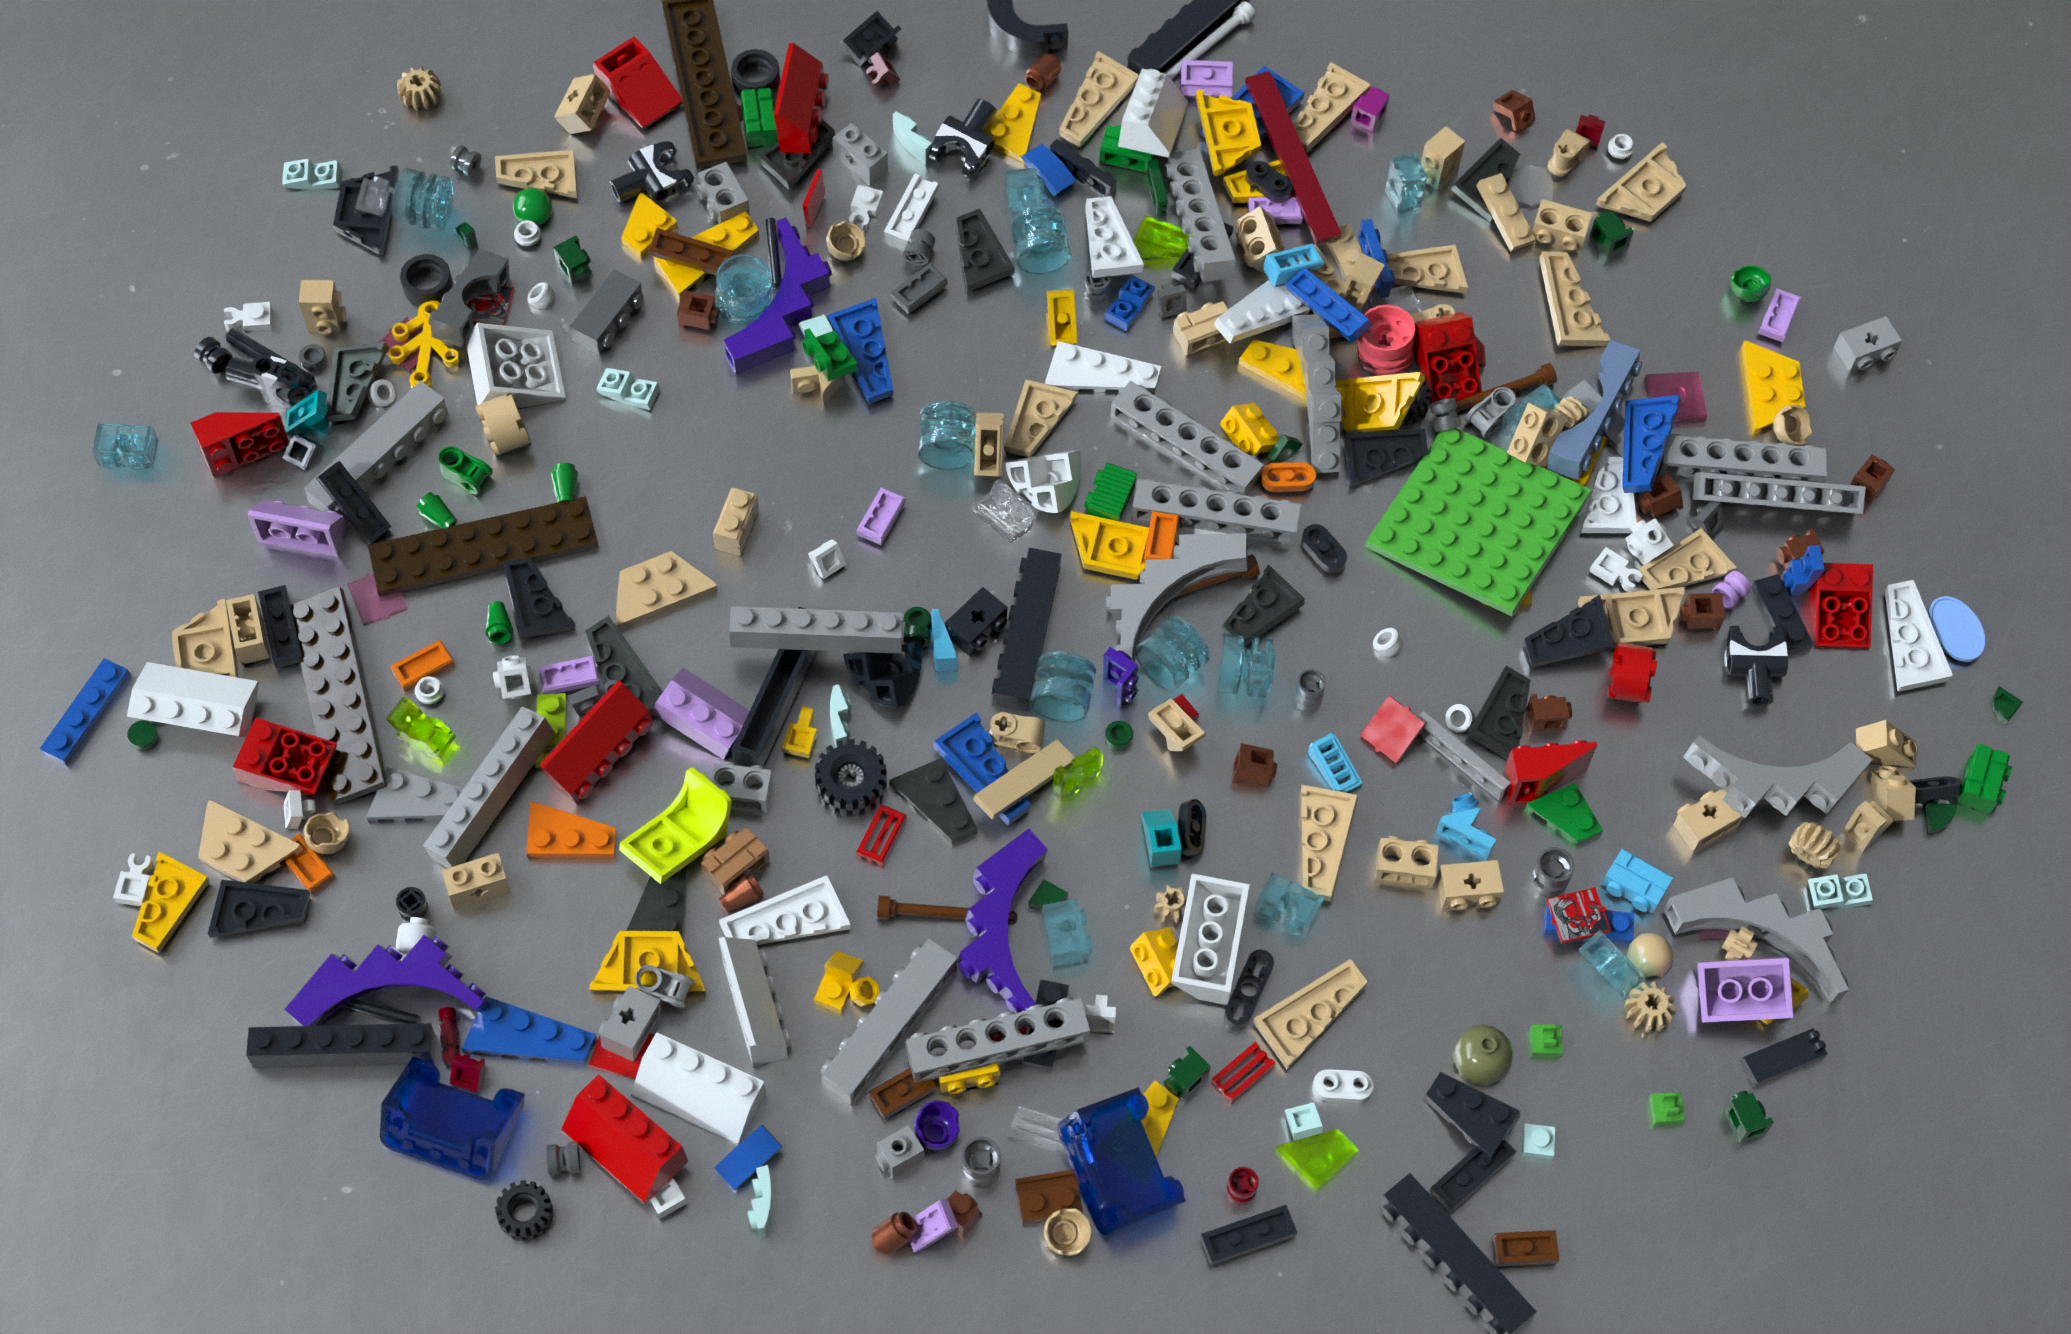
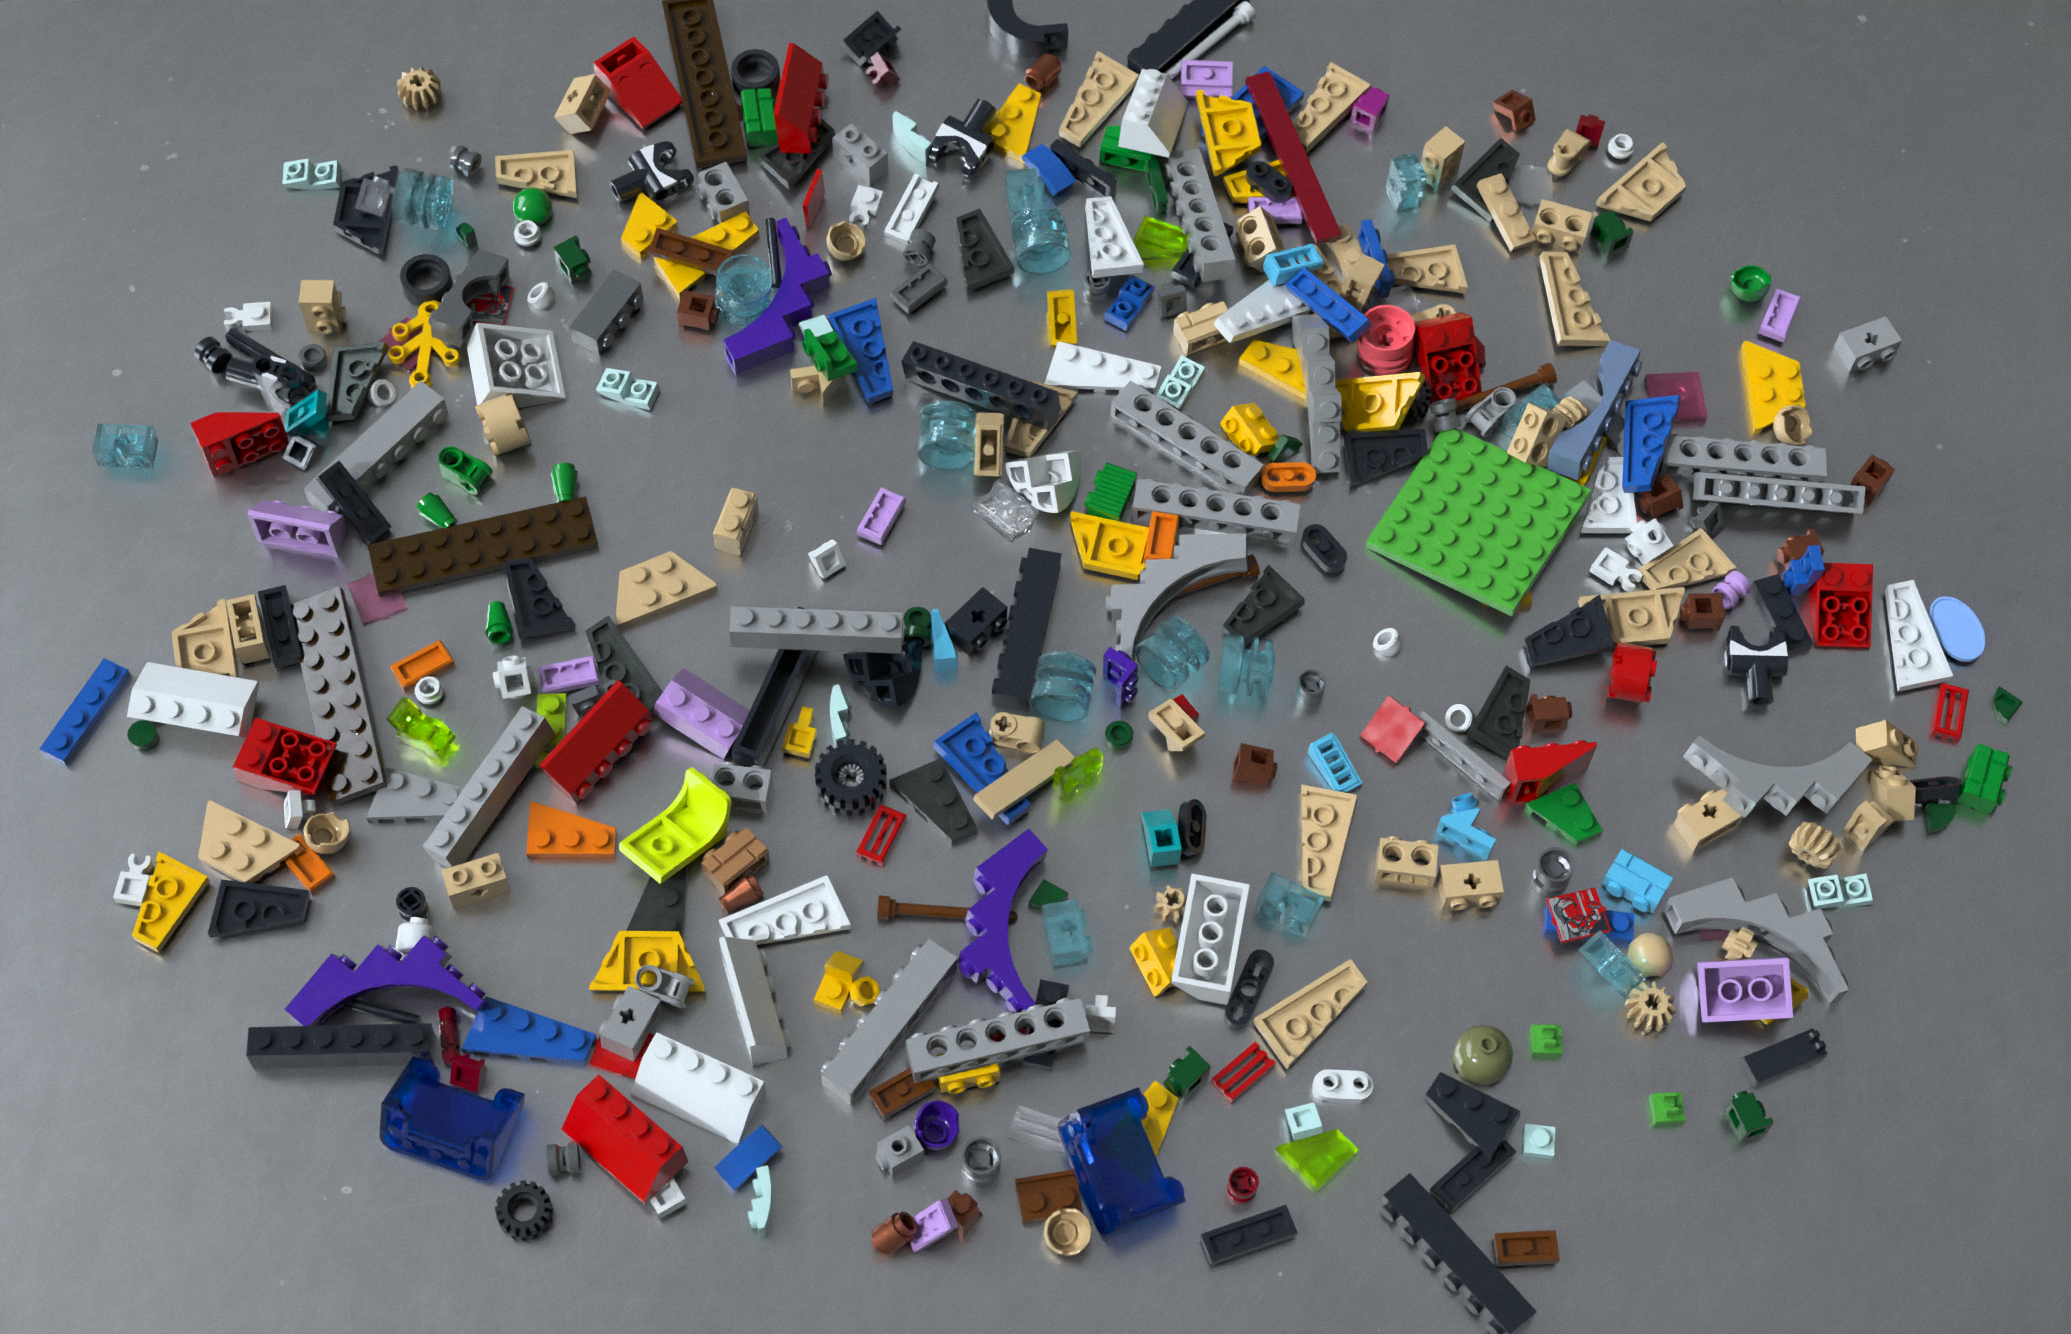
none -> black brick [901,341,1061,430]
none -> light aqua slope [1156,356,1205,410]
none -> red tile [1931,683,1969,742]

